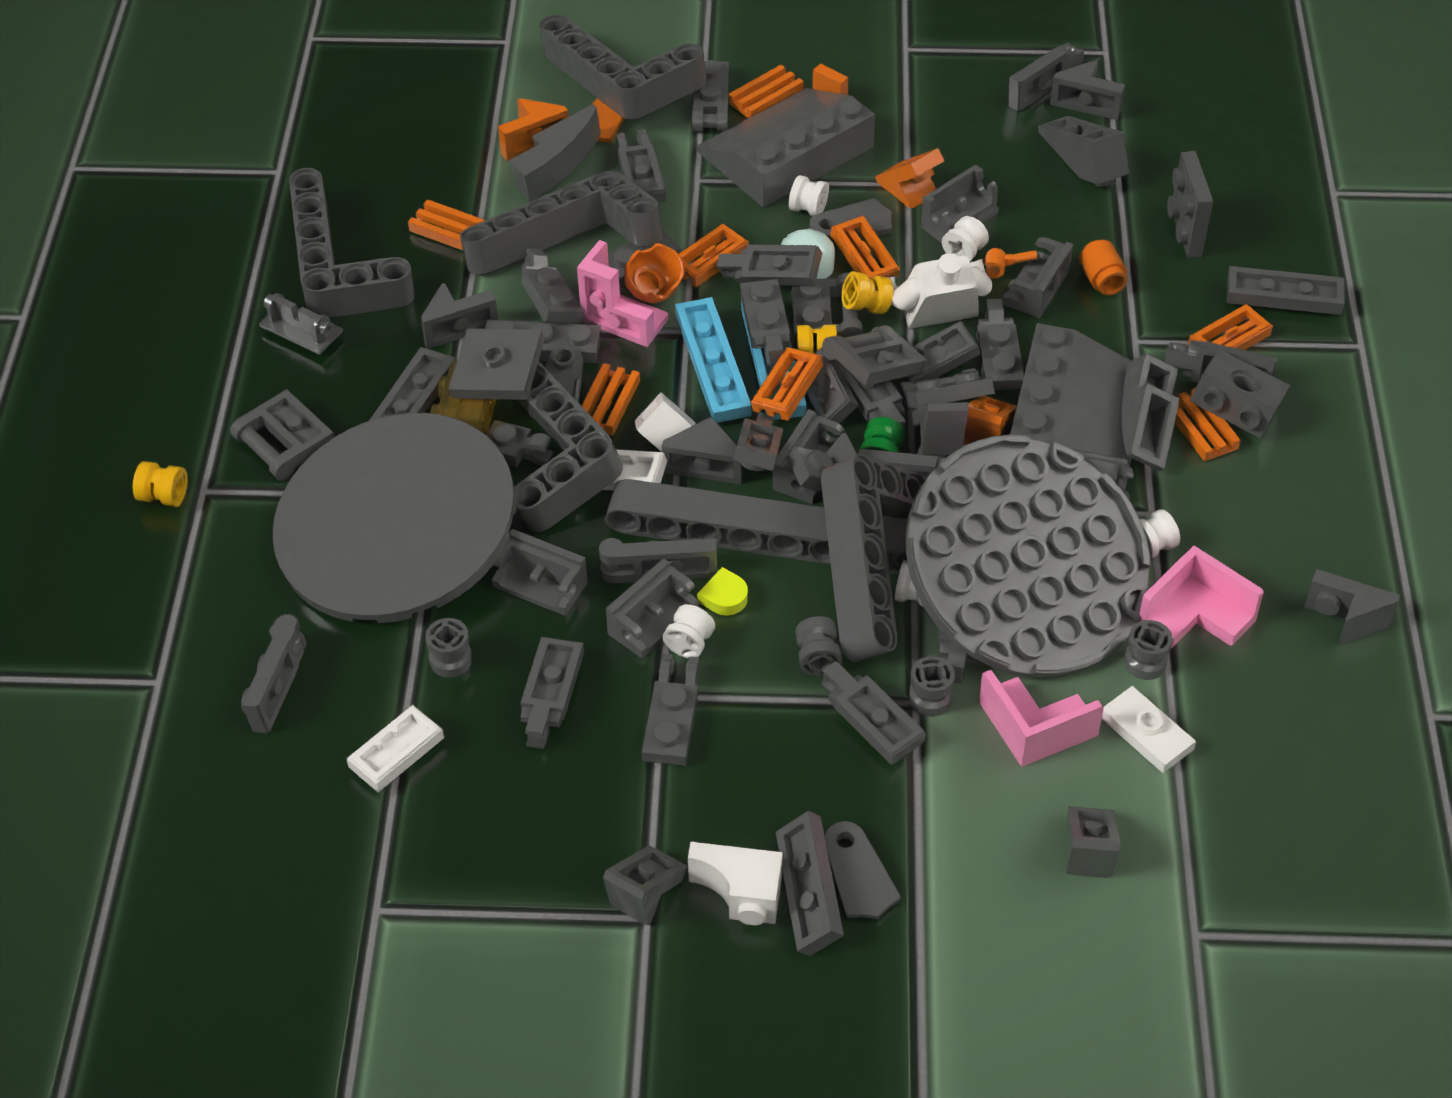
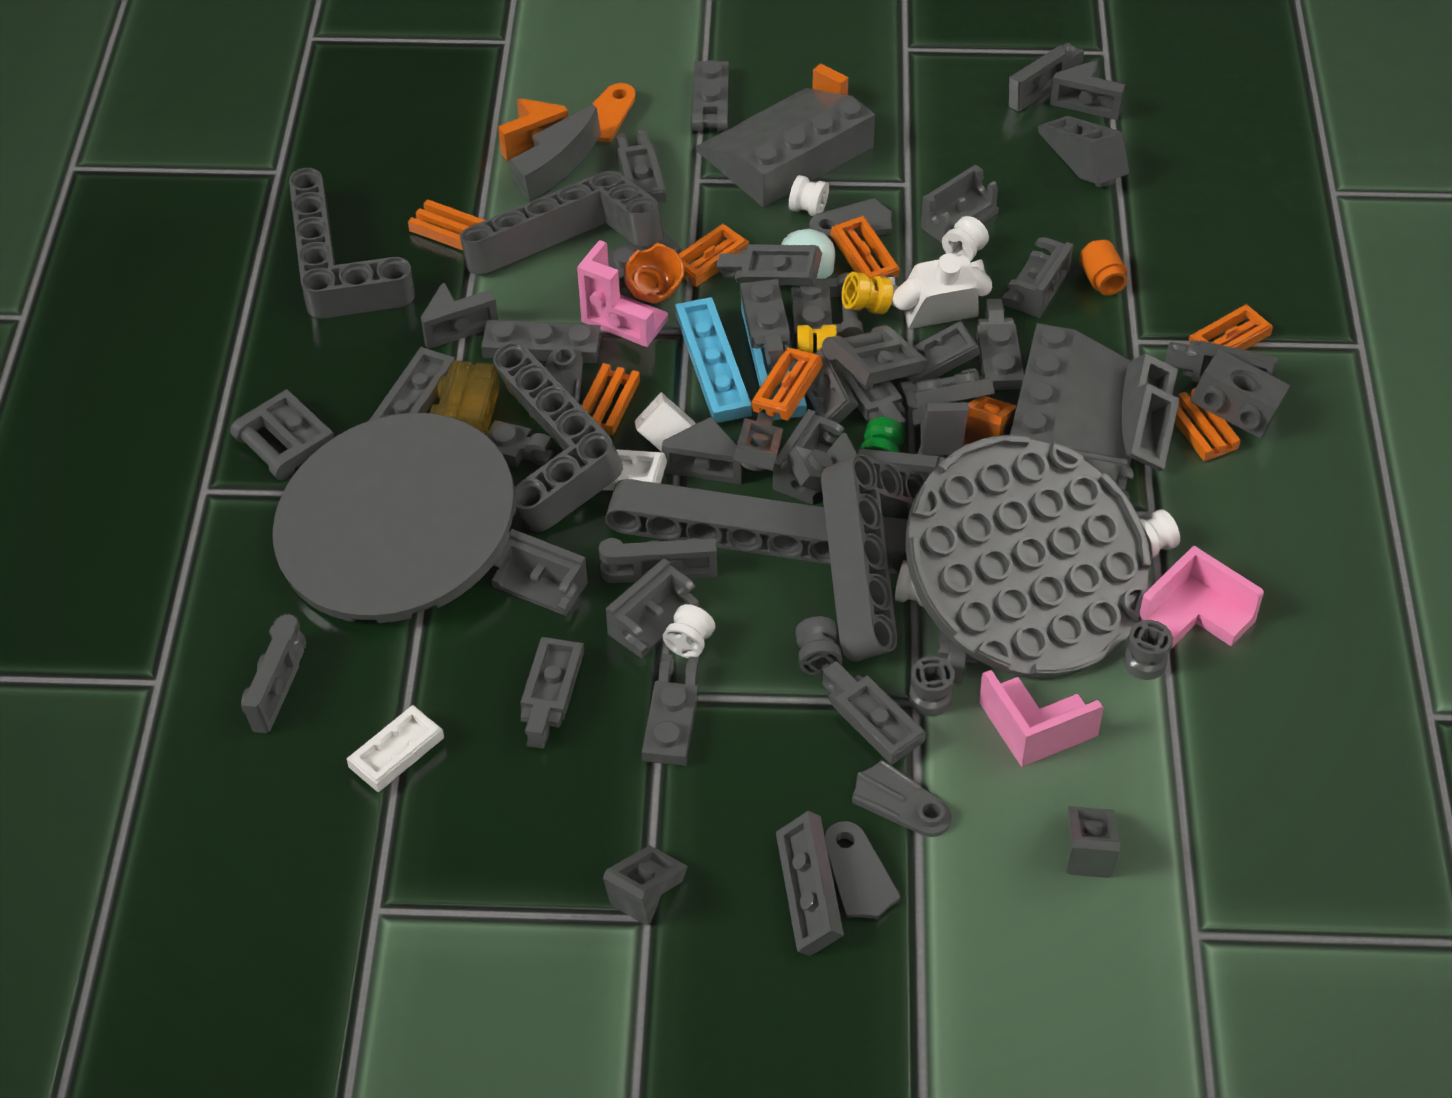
yellow wheel [133,461,188,507] -> none
dark grey hinge [259,293,343,355] -> none
dark grey wheel [425,618,472,677] -> none
dark grey plate [448,328,545,400] -> none
dark grey hinge [520,248,584,324] -> none
dark grey beam [539,14,707,119] -> none
white arch [688,842,783,925] -> none
neon yellow tile [697,567,748,616] -> none
orange tile [728,65,804,118] -> none
orange slope [875,148,944,208] -> none
orange hand [984,248,1038,279] -> none
white plate [1102,686,1196,773] -> none
dark grey plate [1167,151,1213,258] -> none
dark grey plate [1226,266,1345,315] -> none
dark grey slope [1304,569,1400,644] -> none
none -> dark grey piece [852,760,952,837]

